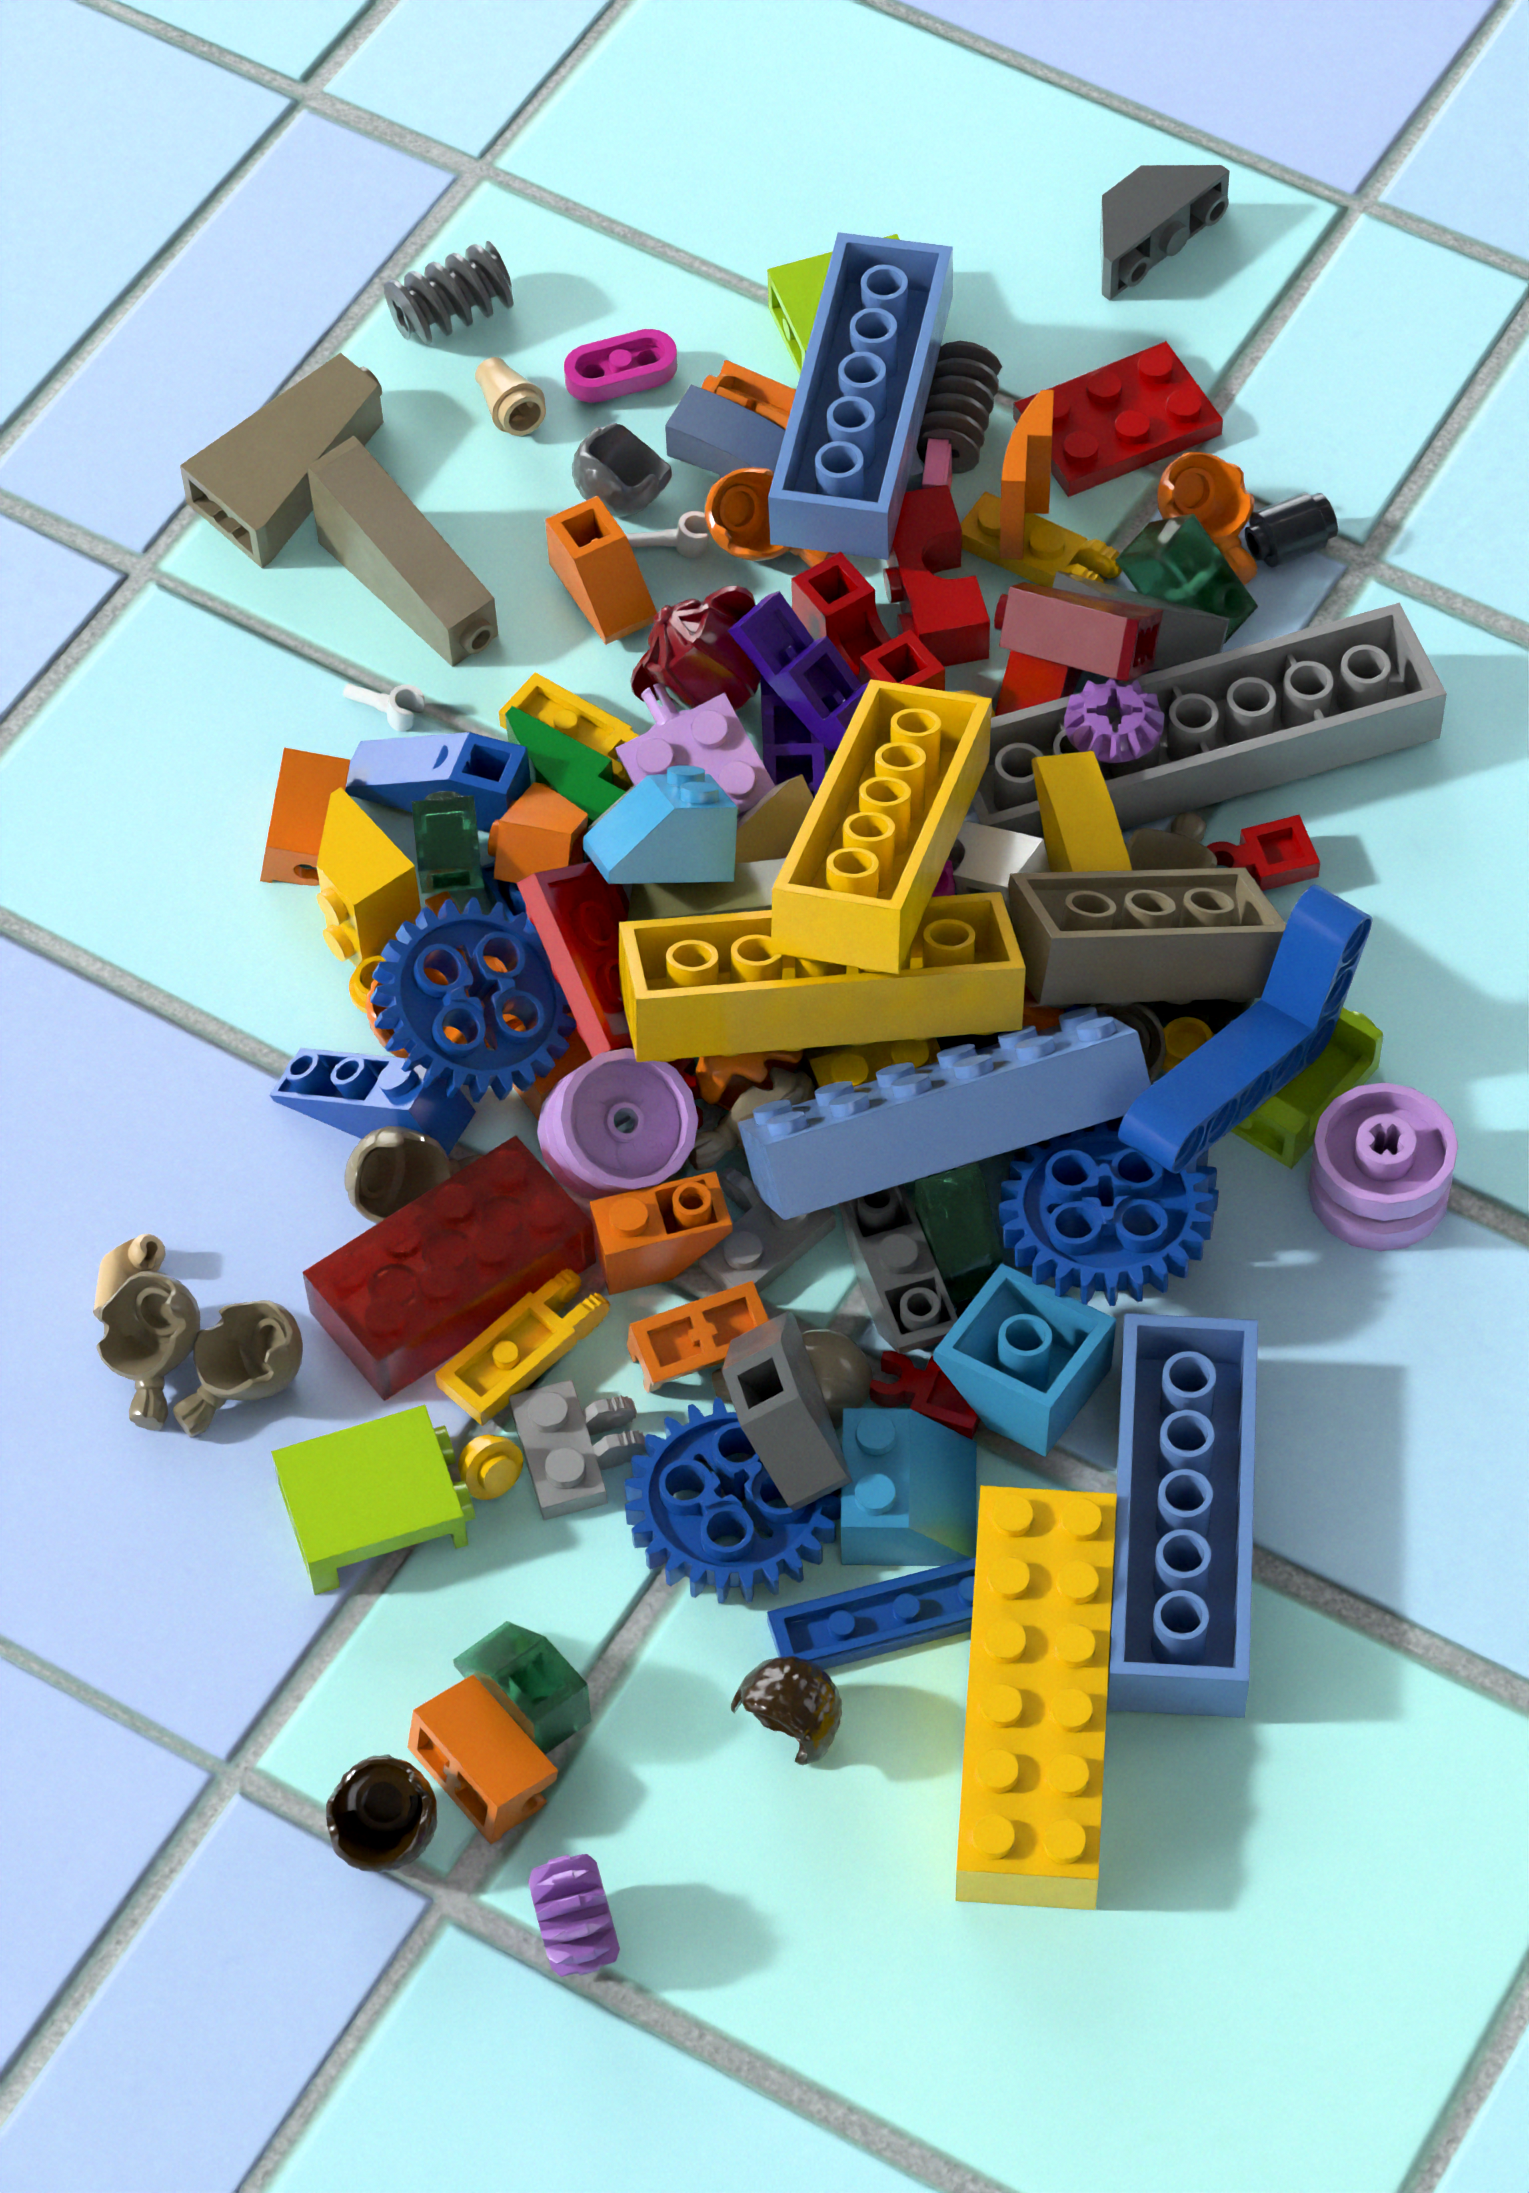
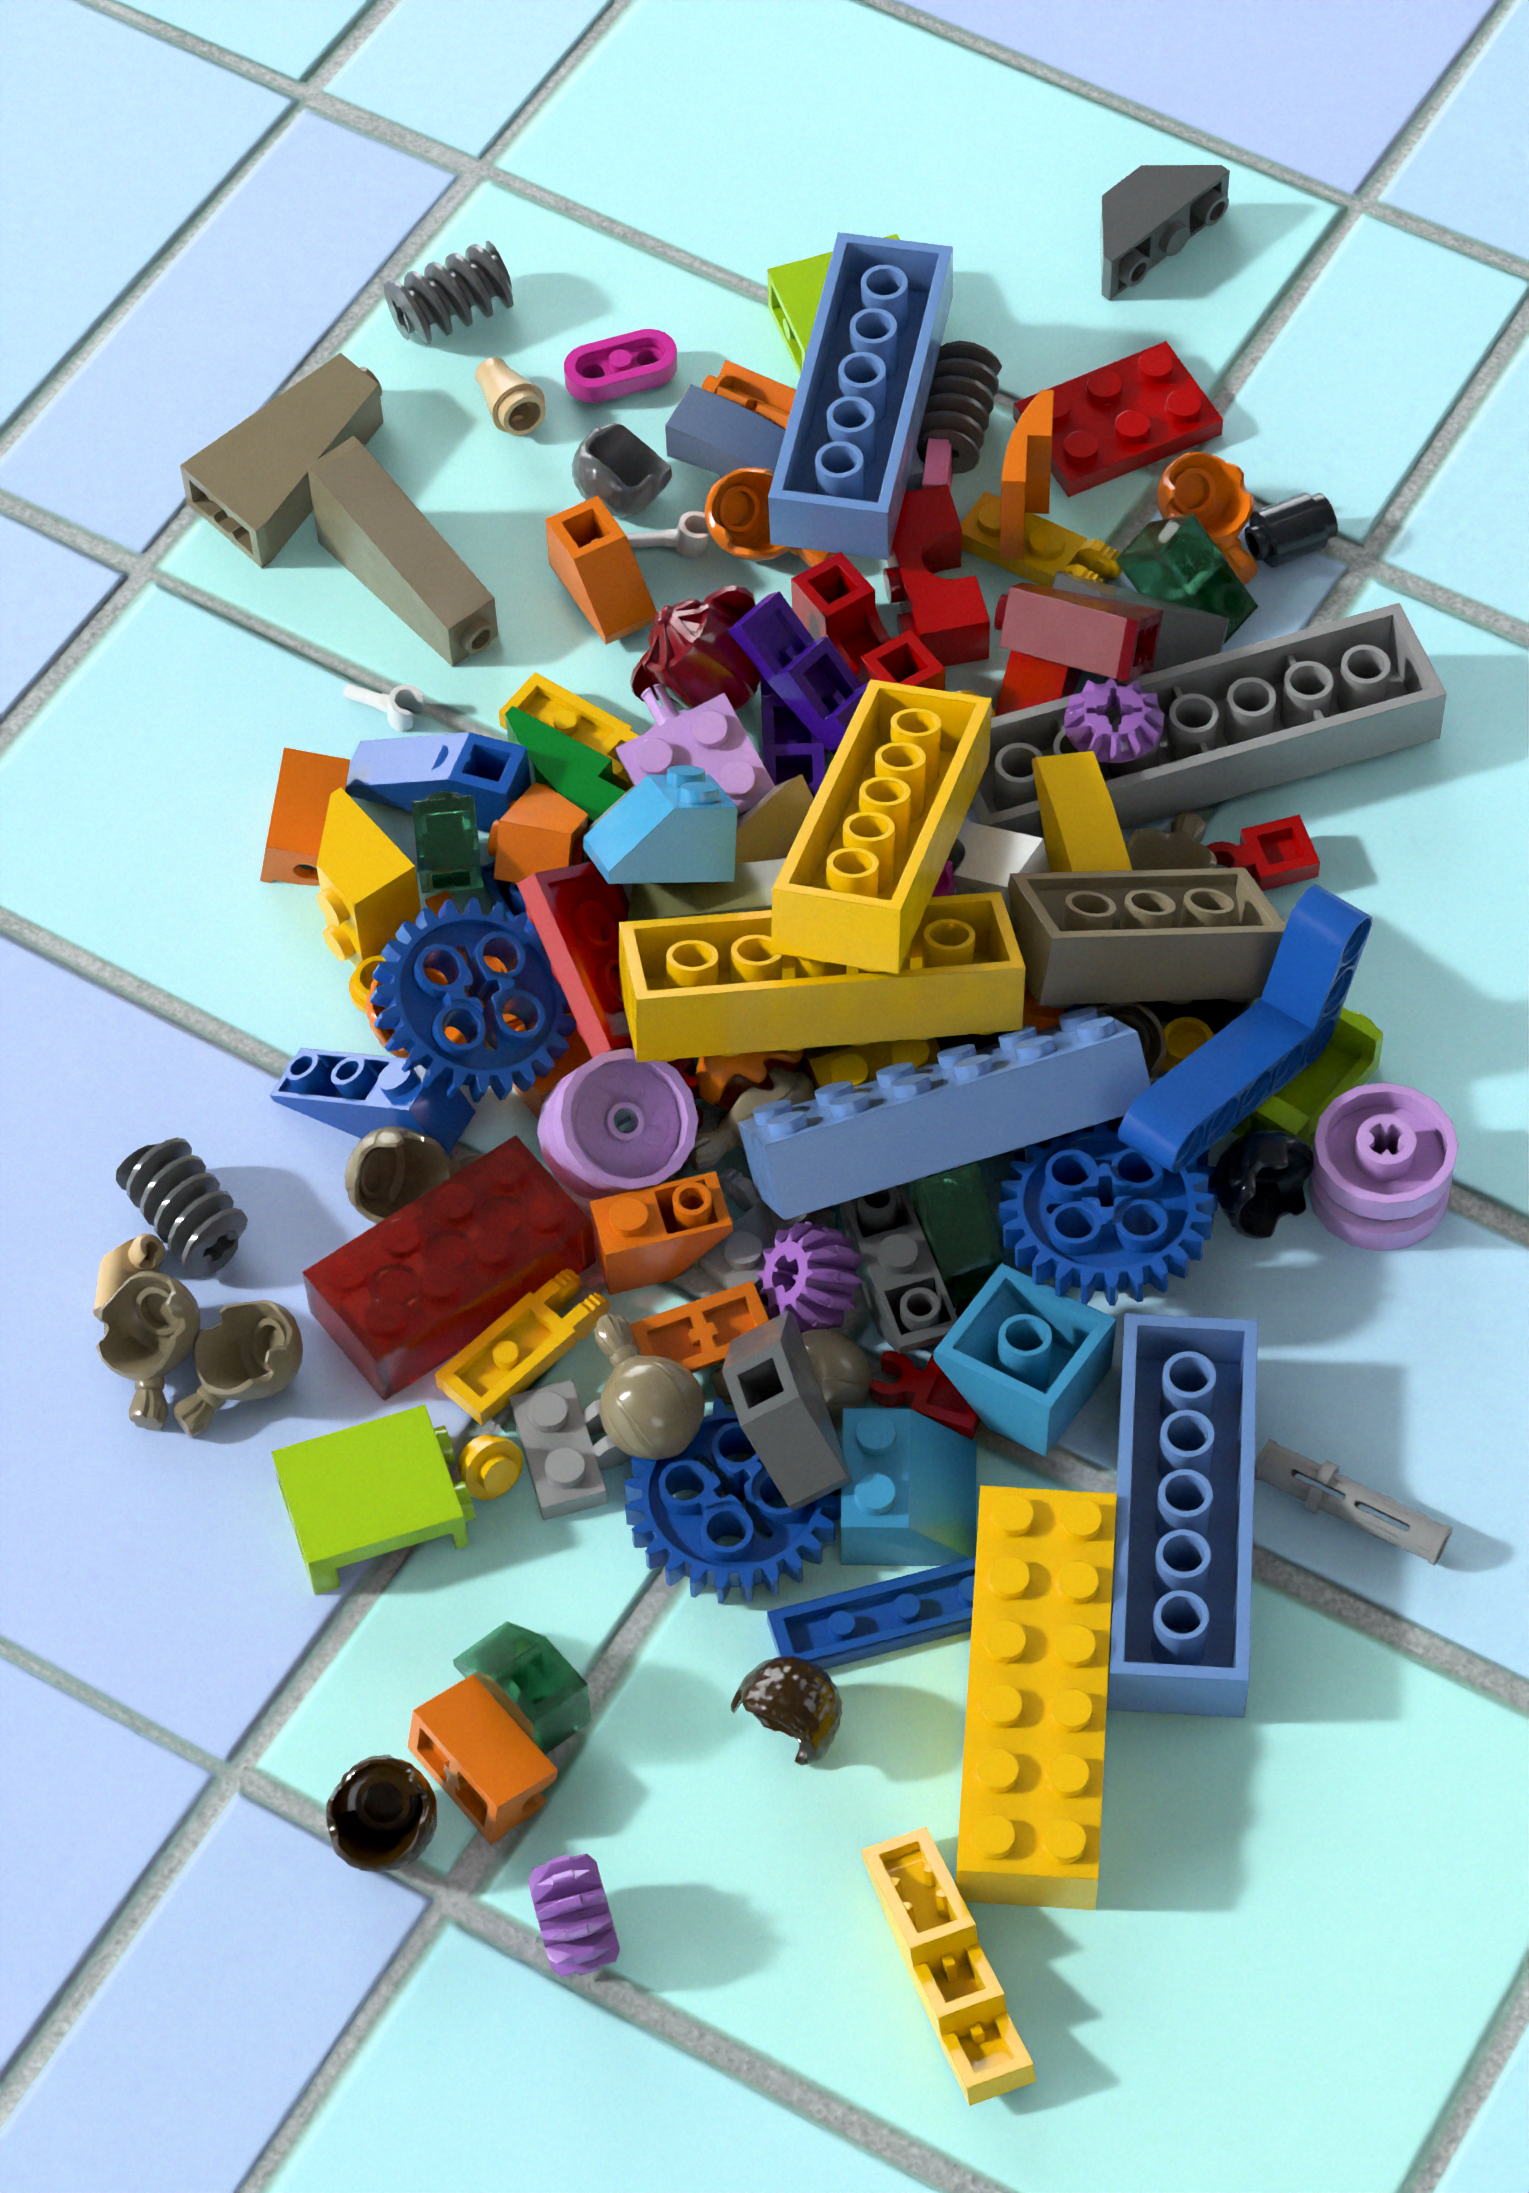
none -> dark grey piece [116,1137,248,1278]
none -> dark tan hair [594,1313,705,1460]
none -> medium lavender gear [755,1222,864,1333]
none -> yellow slope [861,1826,1036,2106]
none -> black hair [1214,1129,1314,1239]
none -> light grey pin [1254,1439,1453,1566]

